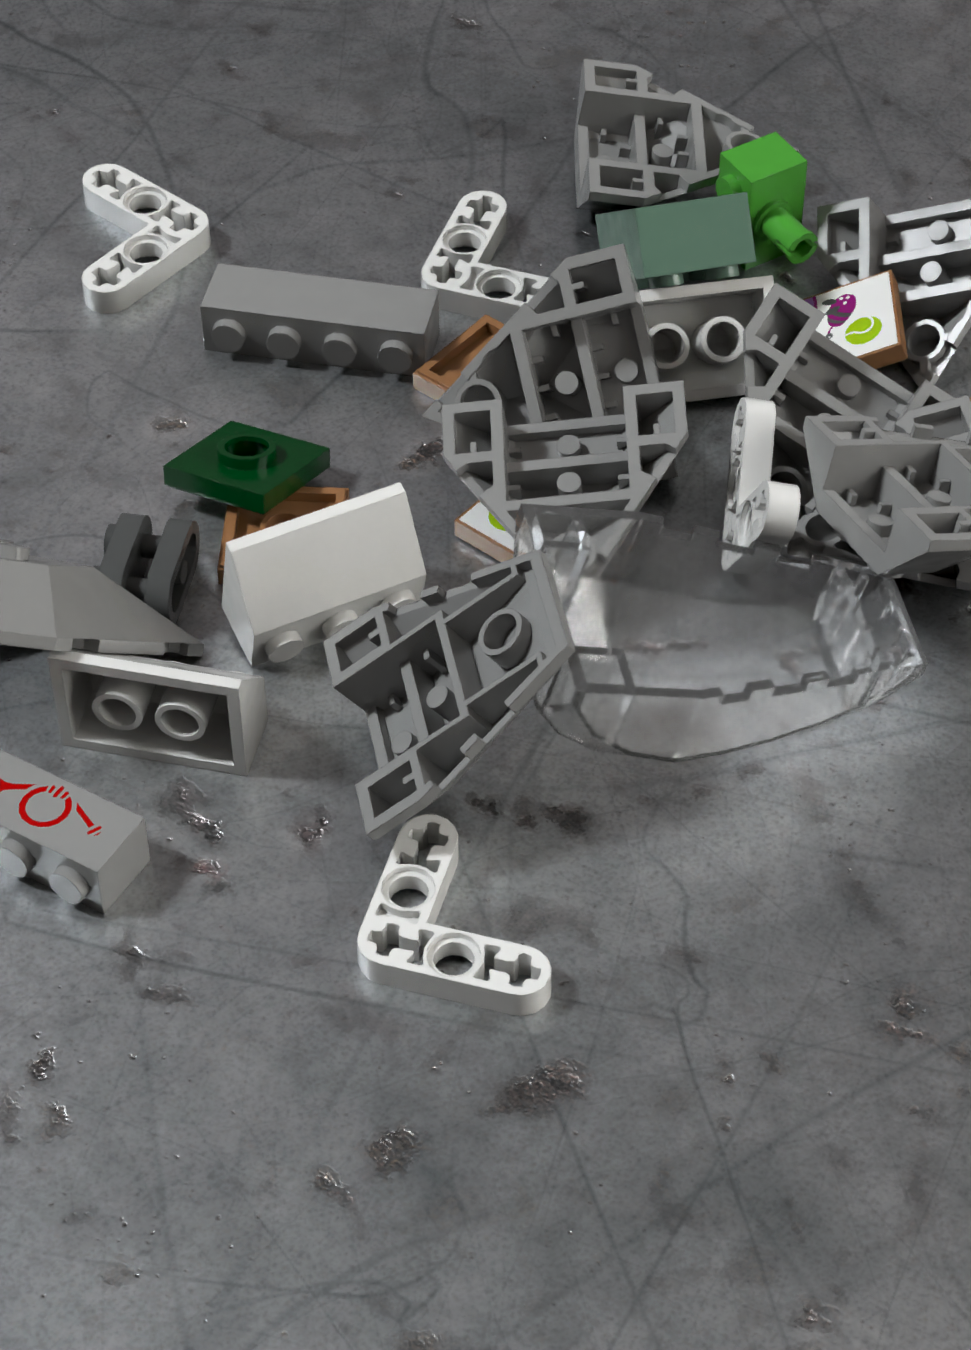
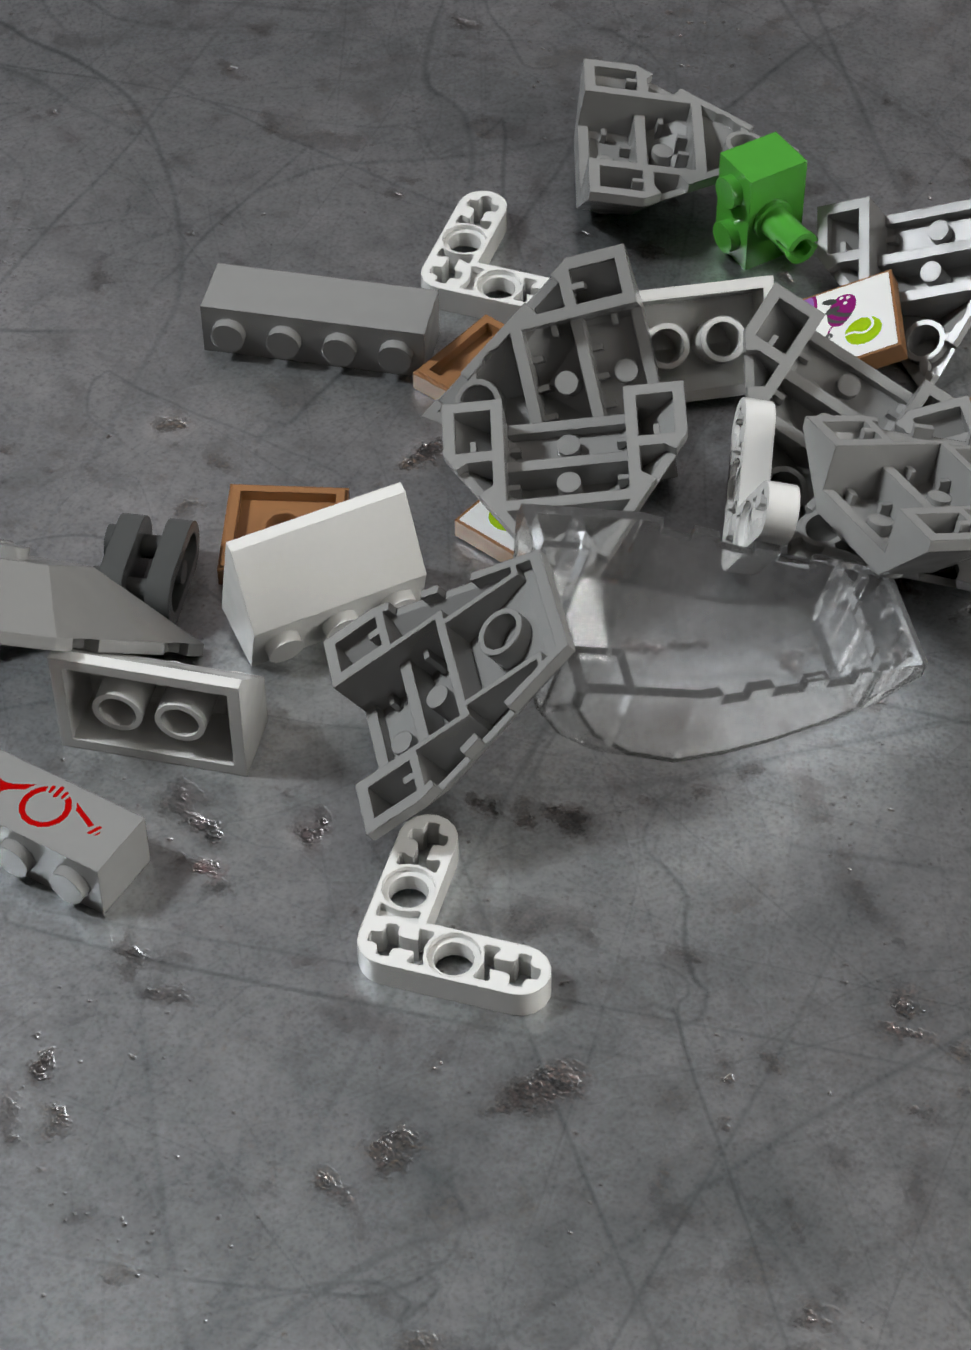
white beam [81,163,211,314] -> none
dark green piece [163,420,330,515] -> none
sand green brick [595,192,756,289] -> none

